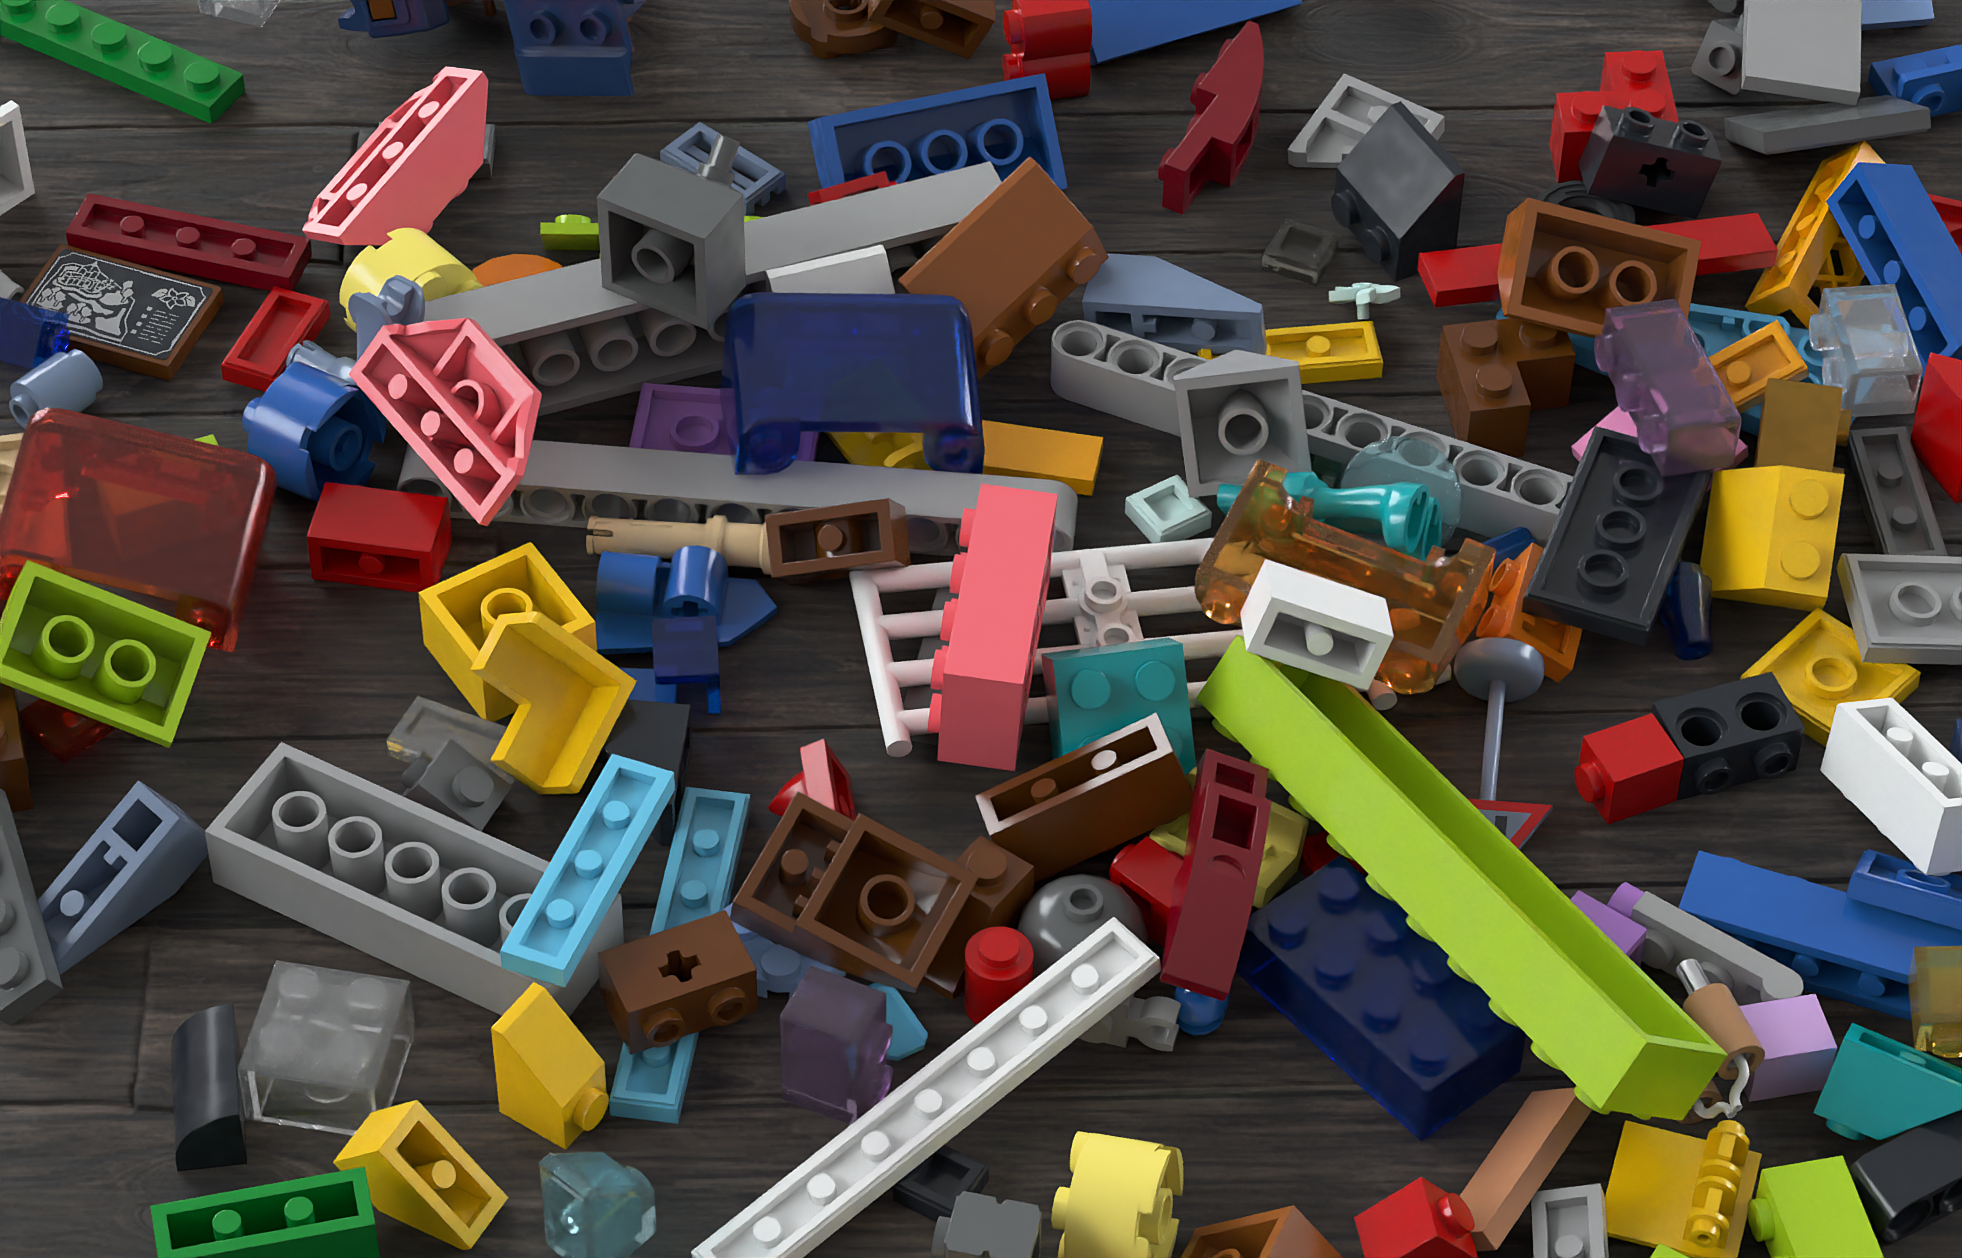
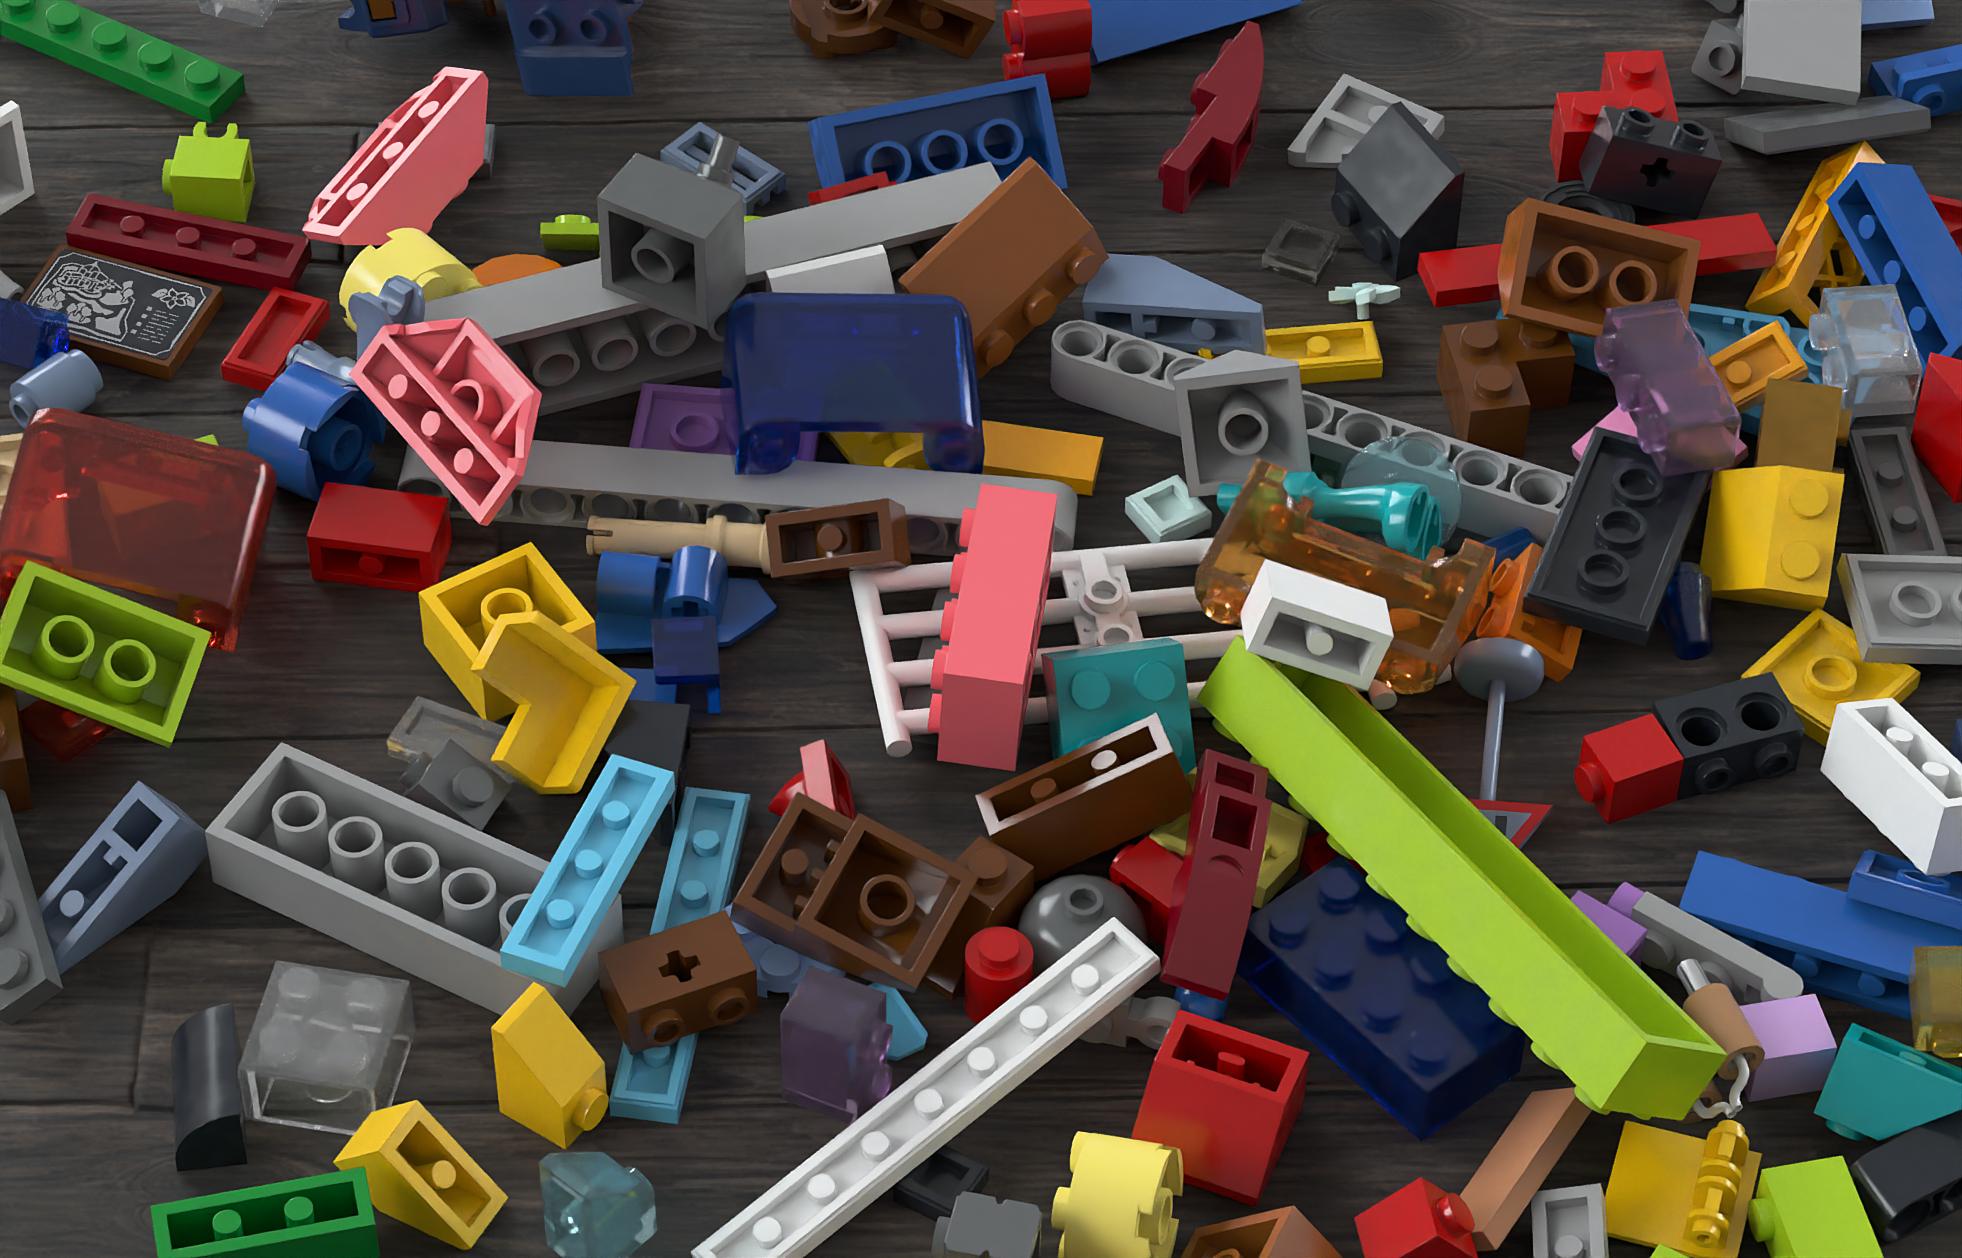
none -> lime brick [162,122,255,222]
none -> red slope [1131,1009,1309,1207]

